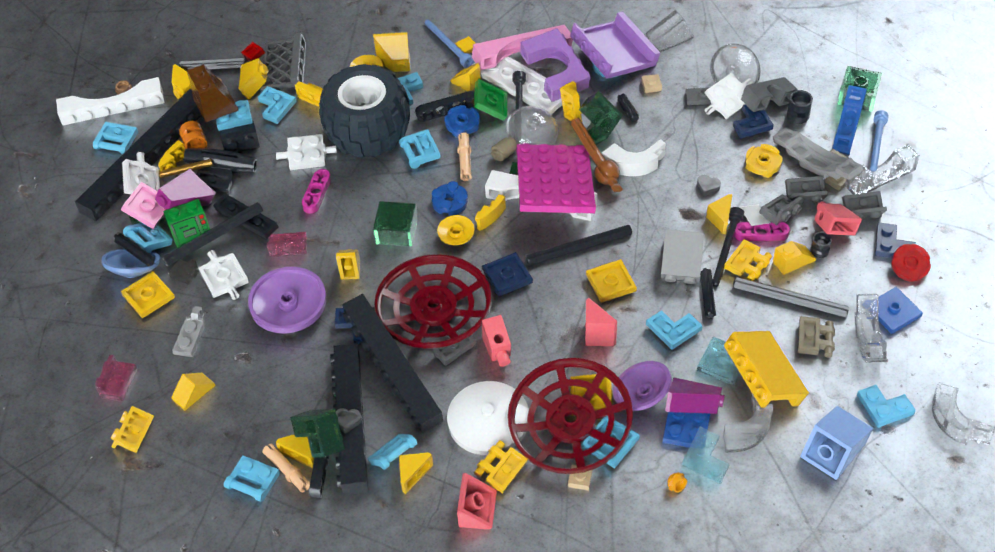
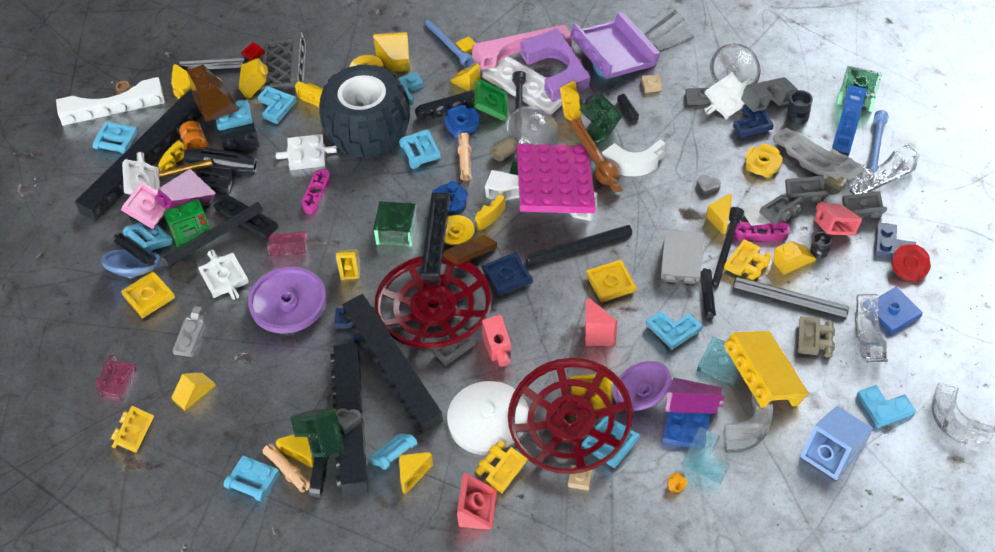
none -> black tile [420,193,451,280]
none -> reddish brown tile [444,235,497,265]

